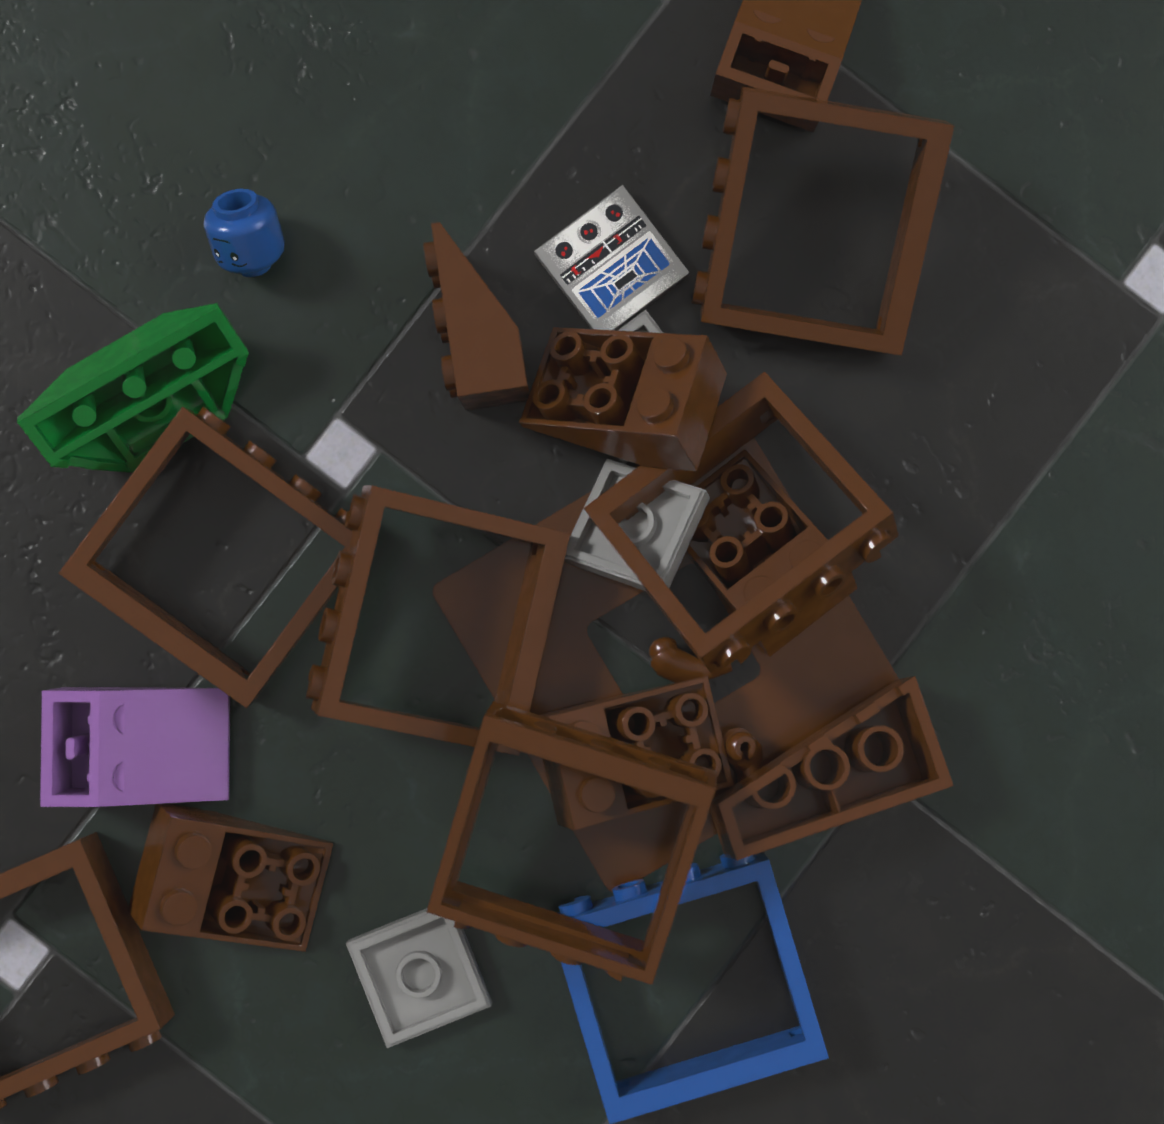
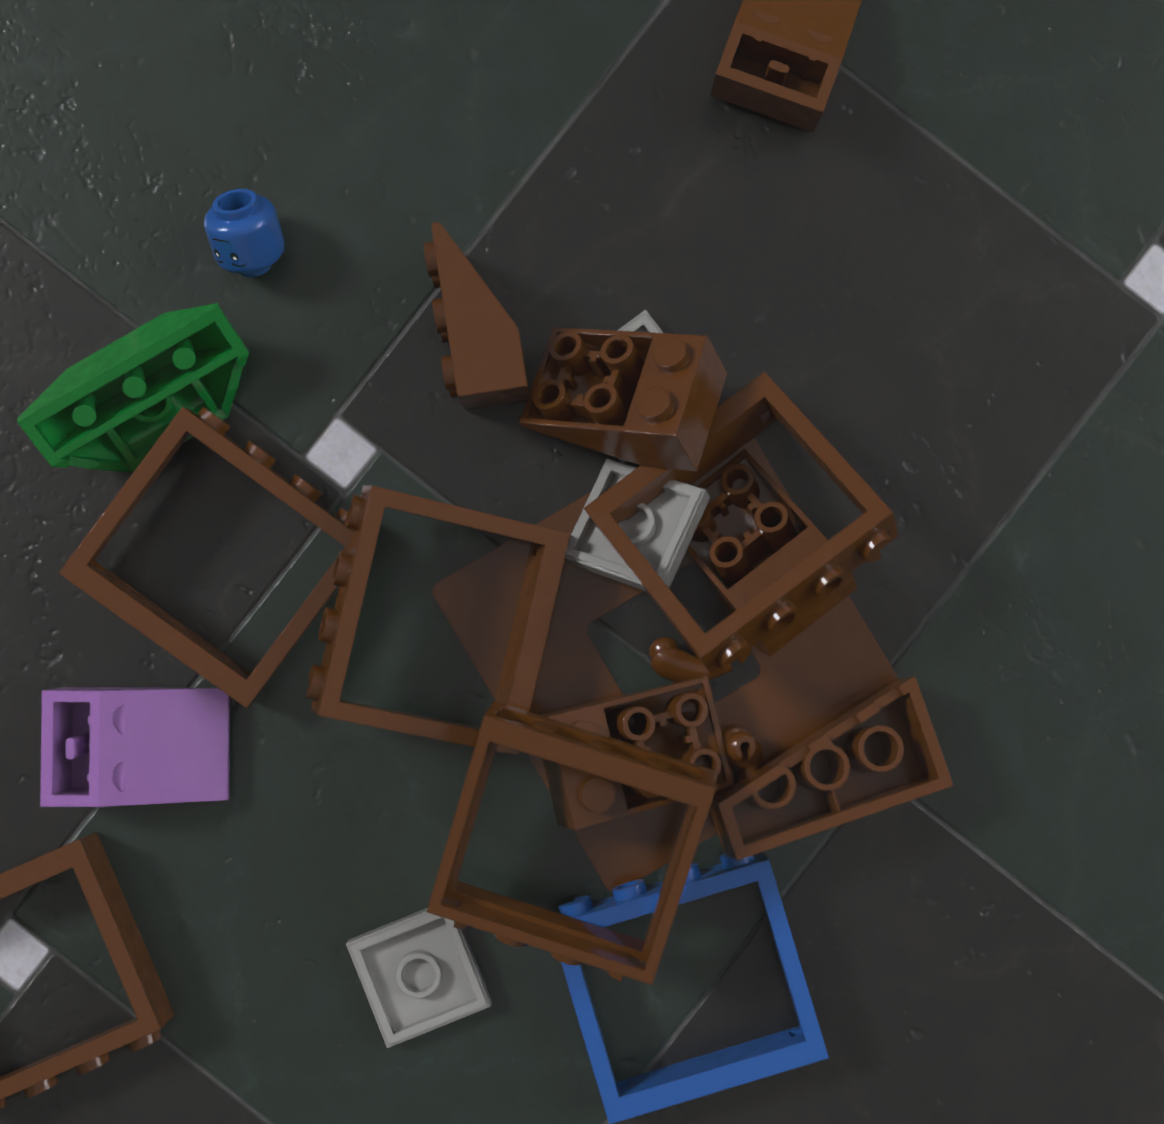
reddish brown slope [128,803,333,952] -> none
tile [534,185,689,331] -> none
reddish brown window [692,86,955,356] -> none

